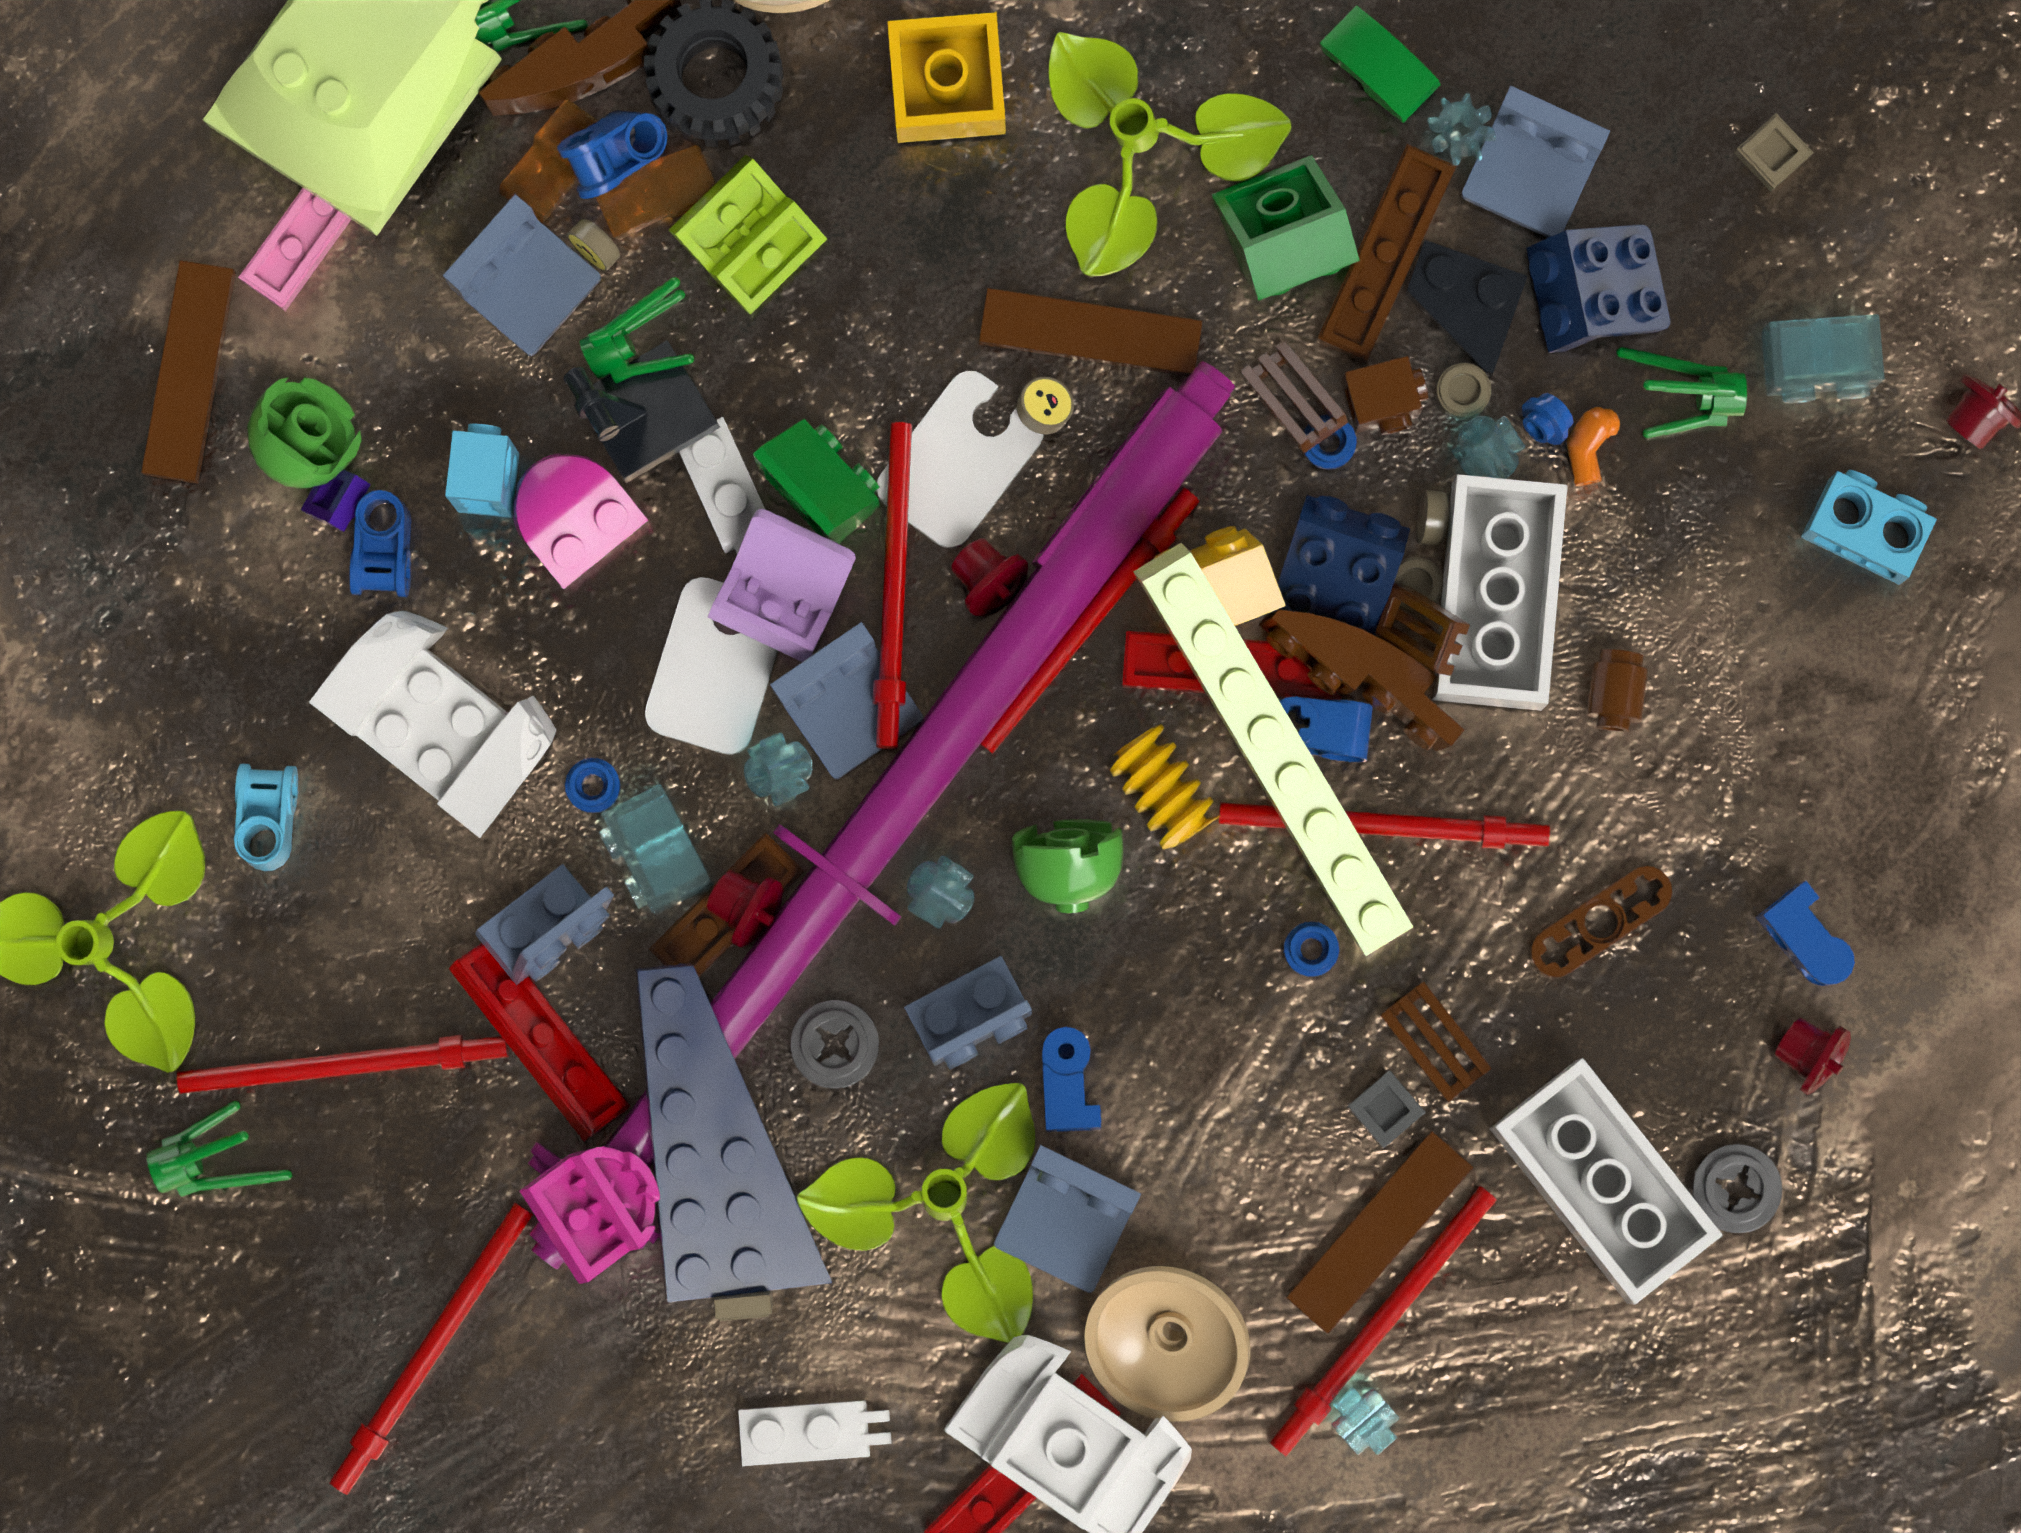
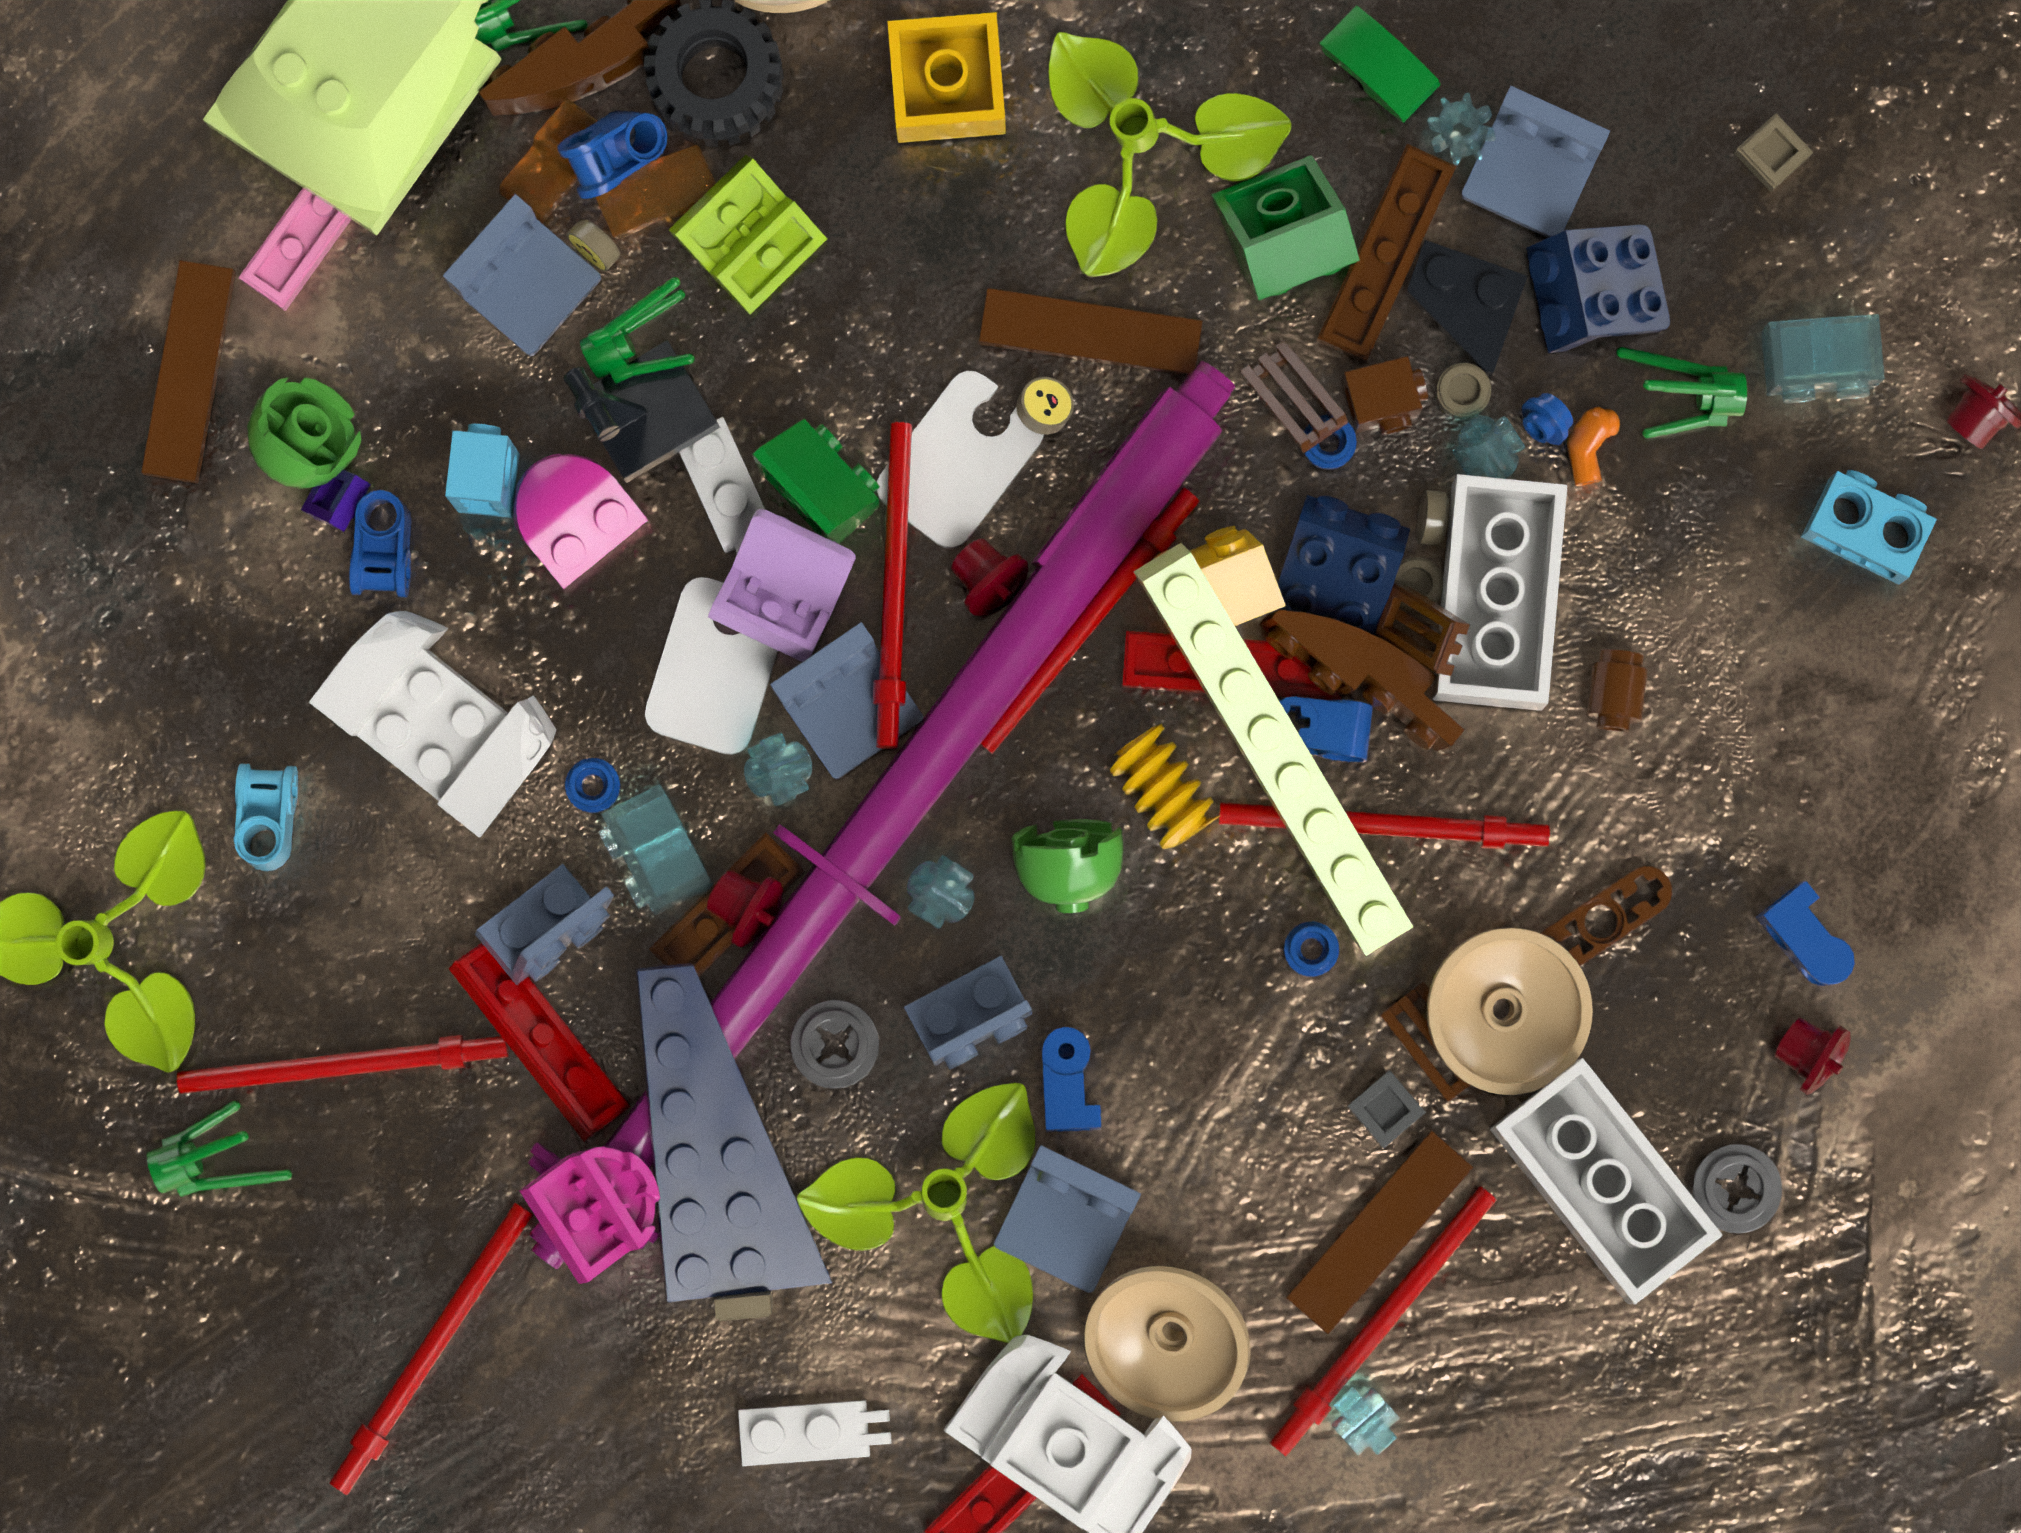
none -> tan dish [1426,928,1593,1095]

